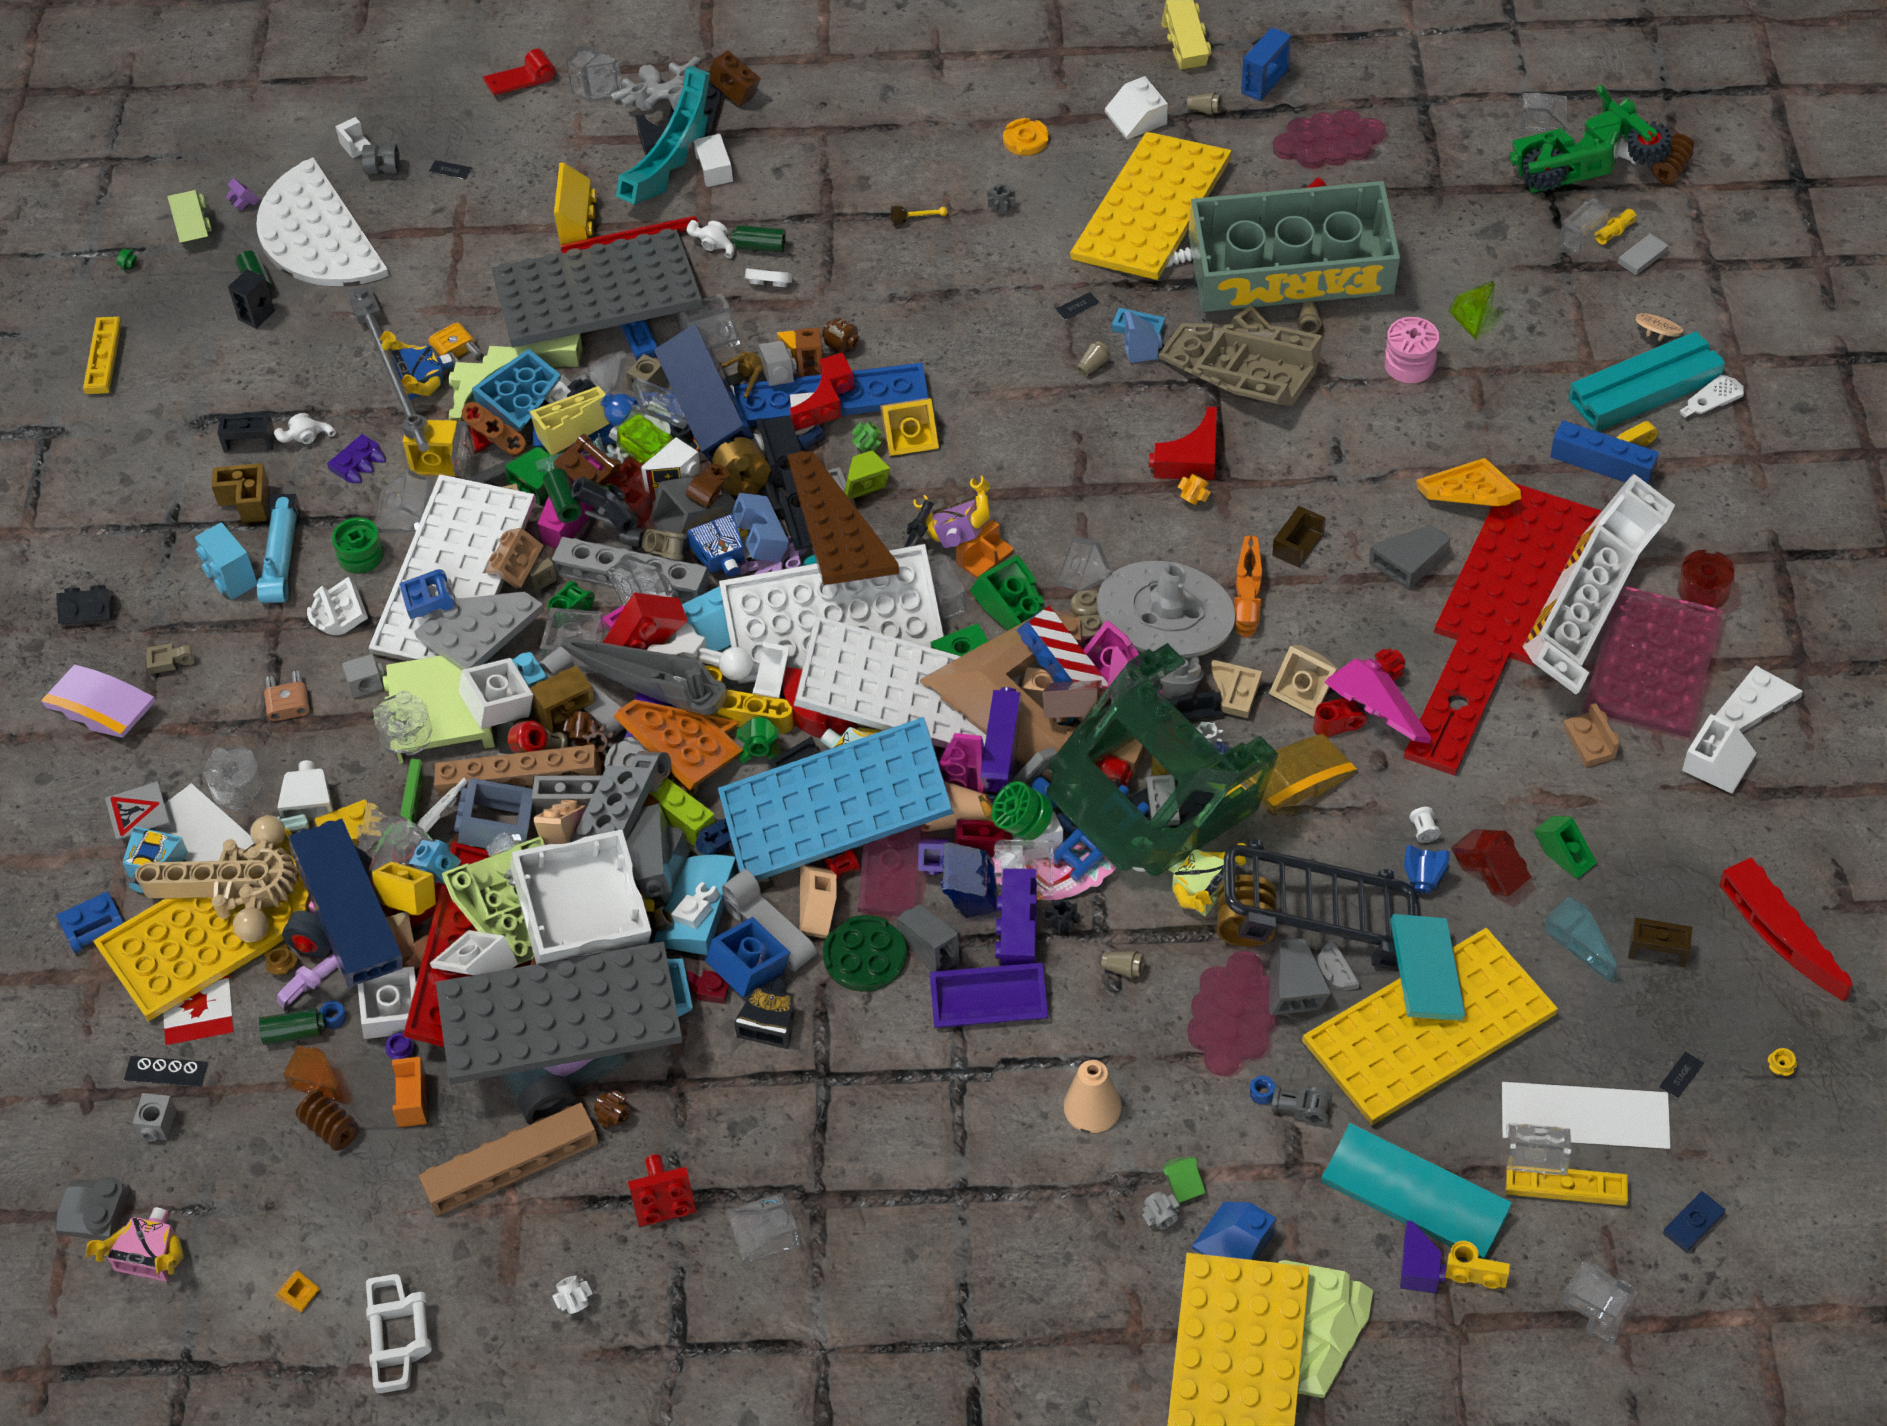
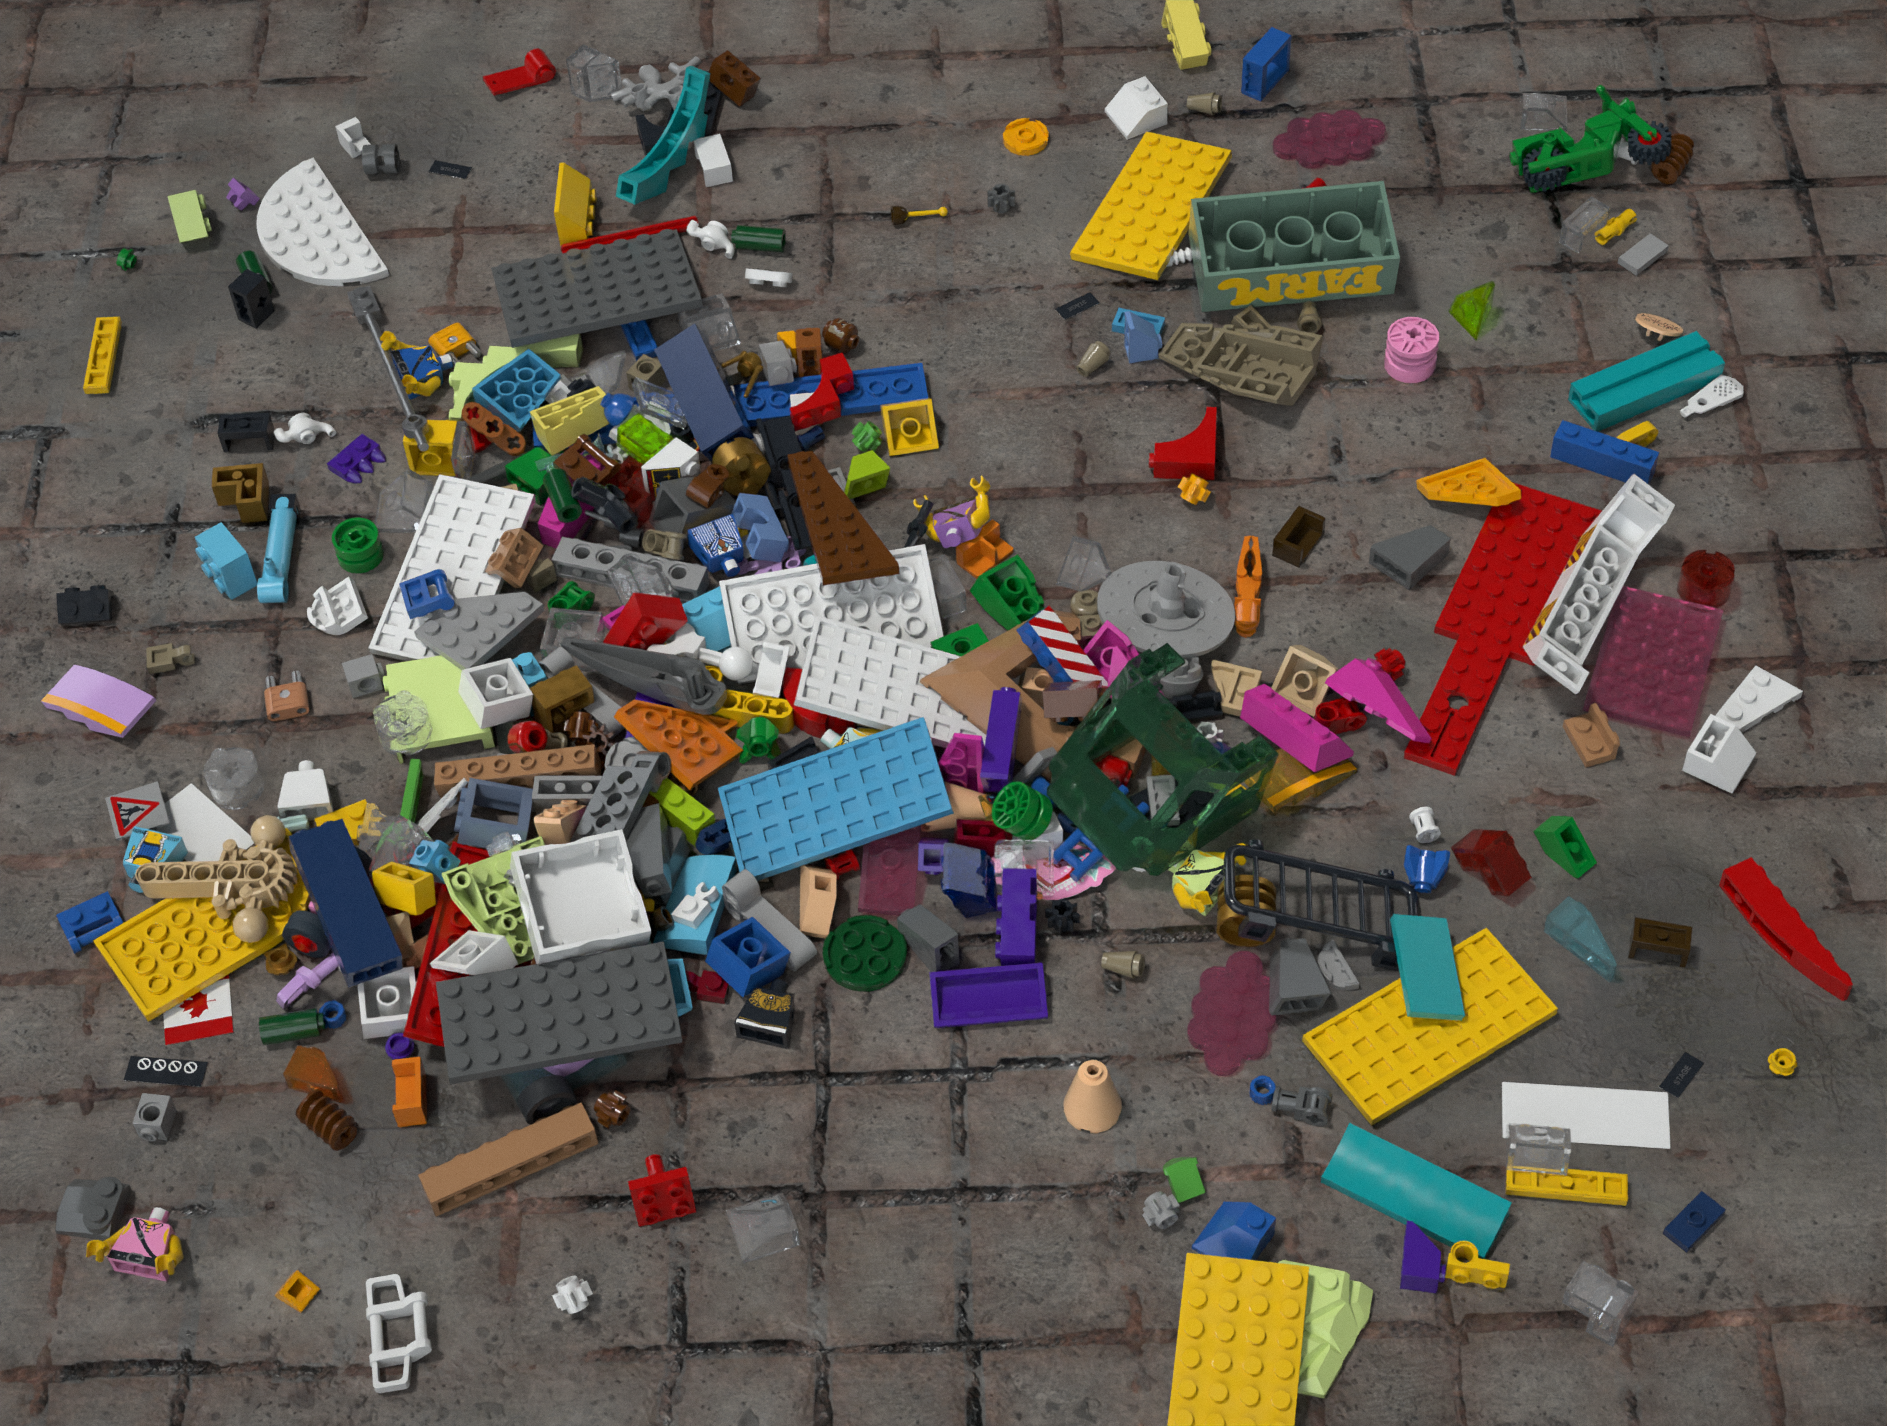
none -> dark pink slope [1240,684,1354,772]

